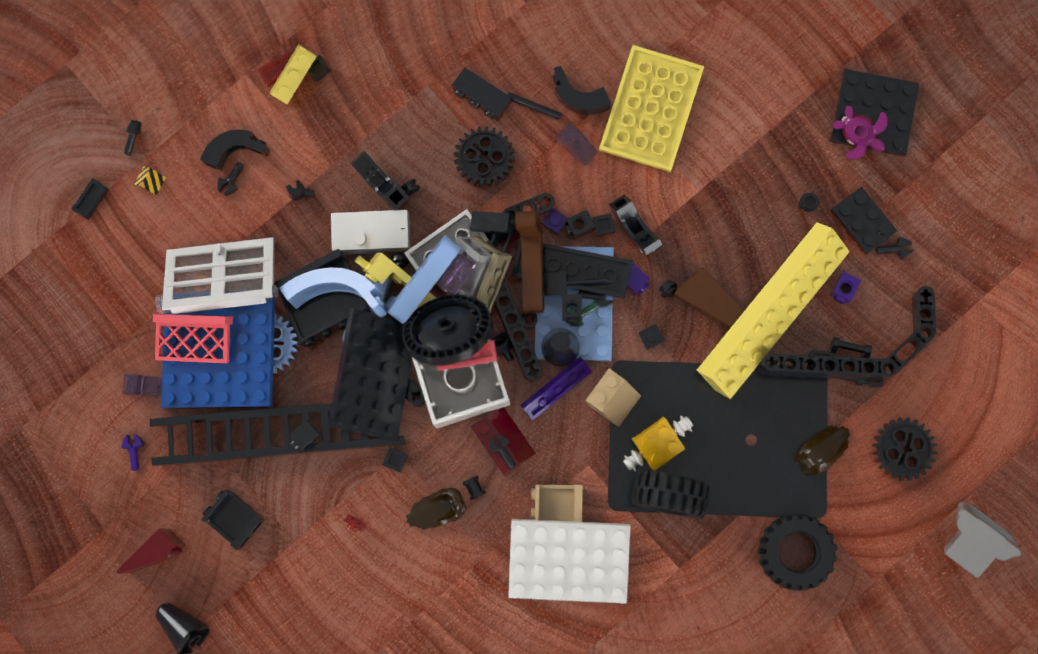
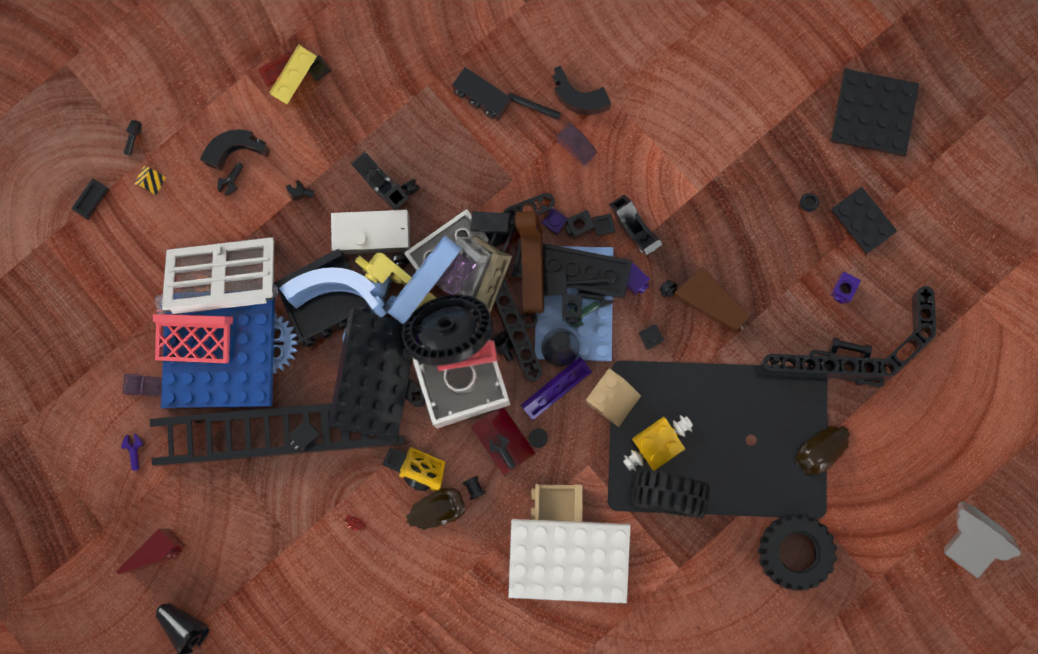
black panel [201,489,265,550] -> none
black gear [454,126,515,187] -> none
light yellow plate [599,45,704,172] -> none
light yellow brick [697,223,850,399] -> none
magenta animal [832,106,888,160] -> none
black gear [872,418,938,481] -> none
black bar [876,237,913,259] -> none
none -> yellow piece [399,447,445,491]
none -> black plate [529,428,548,448]

